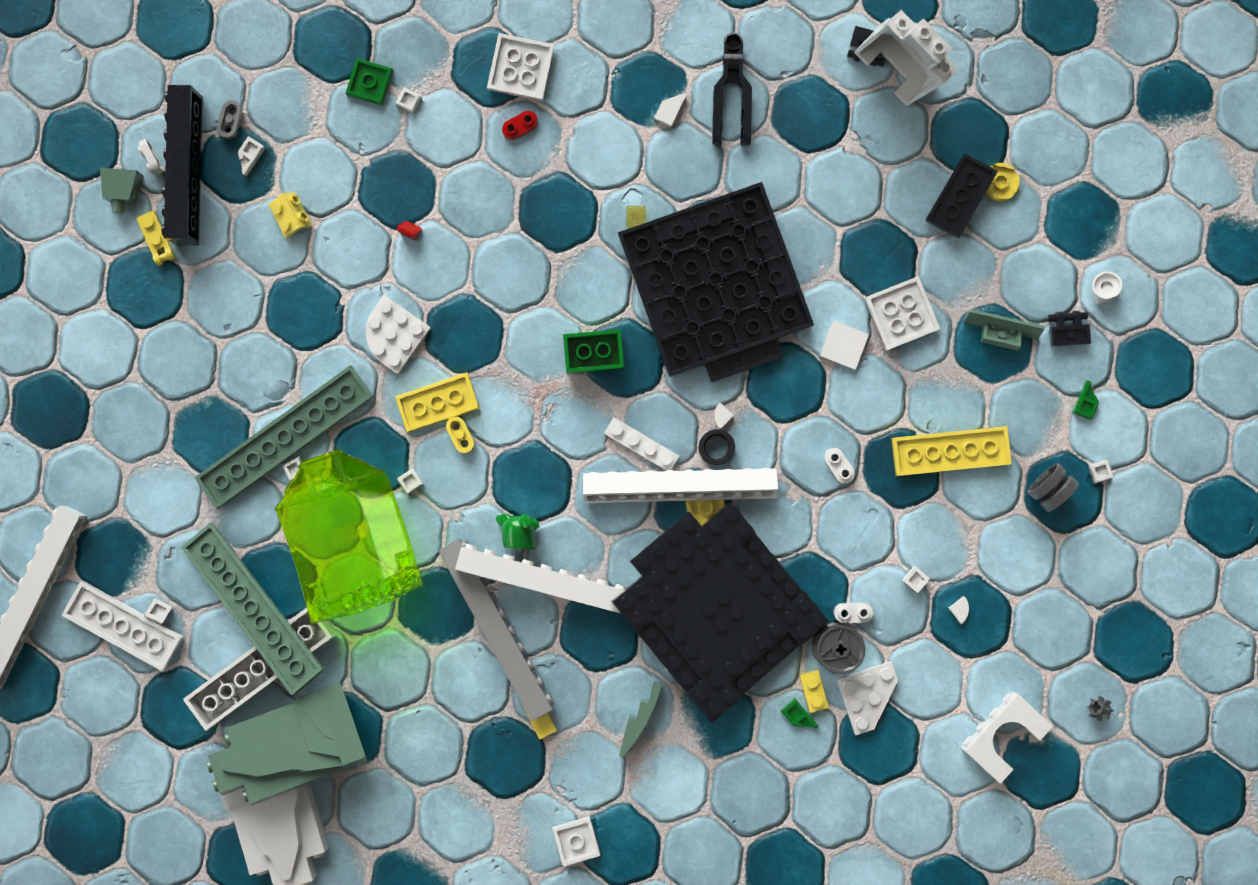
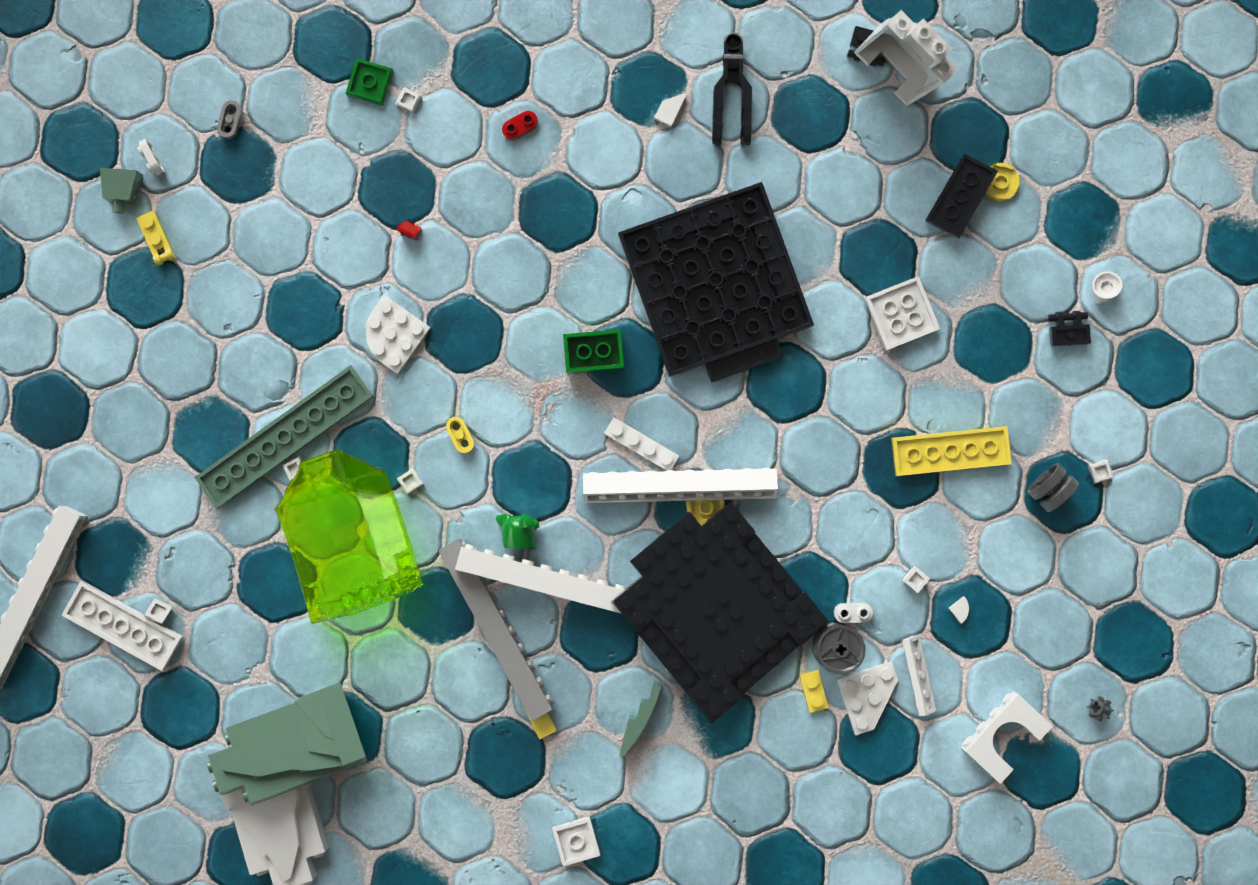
black brick [161,85,203,246] -> none
sand green plate [181,522,325,696] -> none
white brick [183,604,337,731] -> none
white tile [238,136,265,177] -> none
light yellow bracket [268,193,311,238] -> none
light yellow tile [395,372,480,433] -> none
white plate [487,33,555,101] -> none
clear yellow tile [626,206,645,228] -> none
black tyre [698,429,735,466] -> none
white tile [714,402,733,429] -> none
green tile [780,698,819,728] -> none
white tile [819,321,869,370] -> none
white plate [824,448,855,483] -> none
sand green bracket [964,309,1044,351] -> none
green tile [1072,380,1099,420] -> none
none -> white plate [903,635,936,716]

